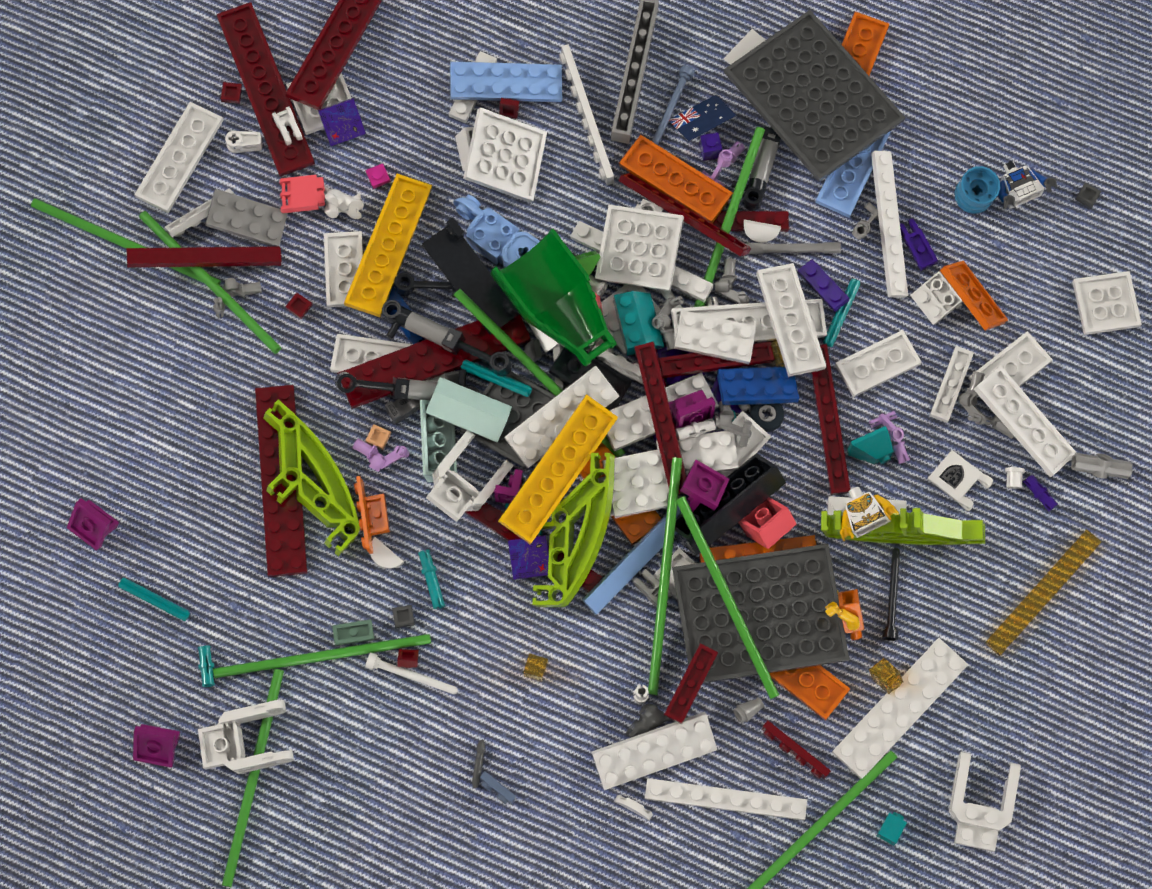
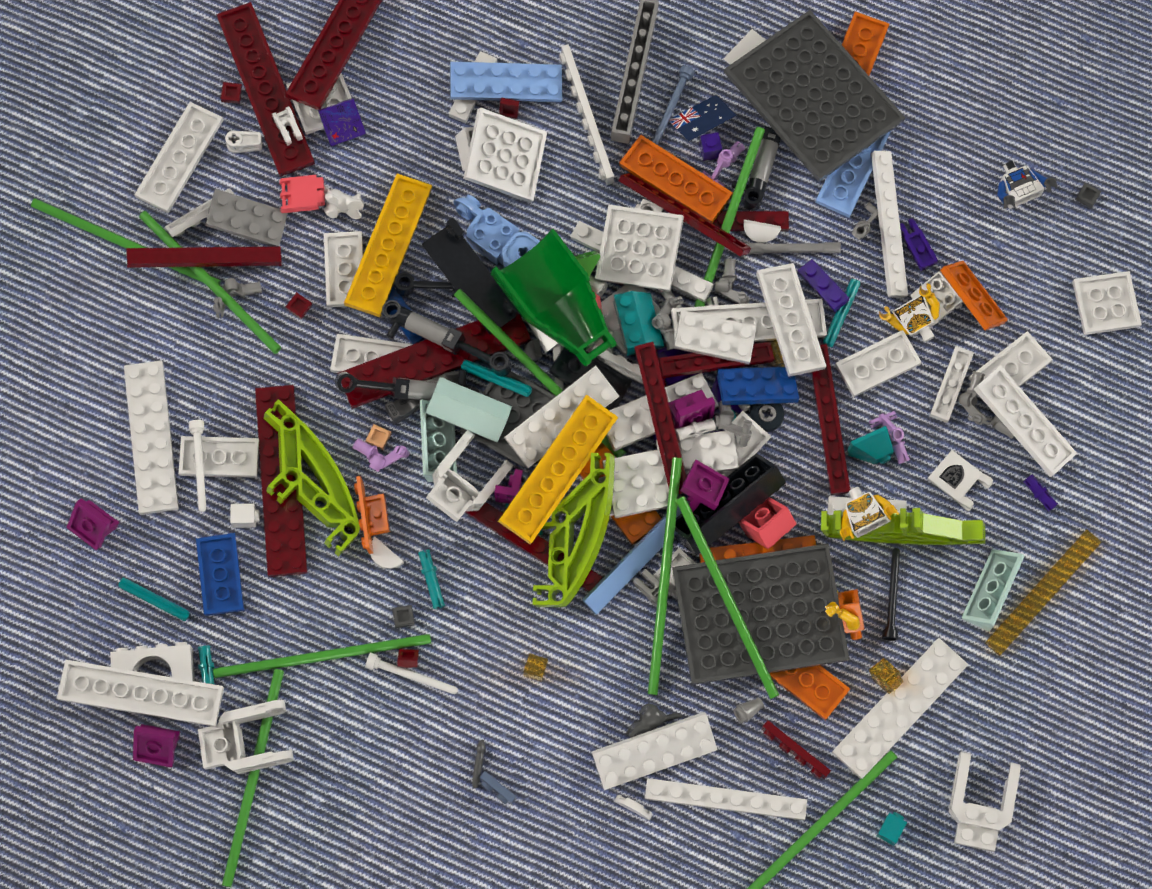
sand green plate [332,619,375,646] -> none
dark pink plate [365,163,390,189] -> none
dark purple tile [508,535,549,580] -> none
white pin [633,685,649,705] -> none
dark red plate [664,643,718,724] -> none
dark azure wheel [954,166,1000,214] -> none
white bush [1005,467,1025,489] -> none
light grey piece [1071,453,1133,479] -> none
none -> white plate [57,660,224,727]
none -> white arch [110,642,195,681]
none -> white plate [124,360,179,515]
none -> white plate [178,436,259,478]
none -> white piece [188,420,206,512]
none -> blue plate [196,533,244,616]
none -> white brick [230,504,260,528]
none -> torso [879,283,940,342]
none -> light aqua slope [962,549,1024,631]

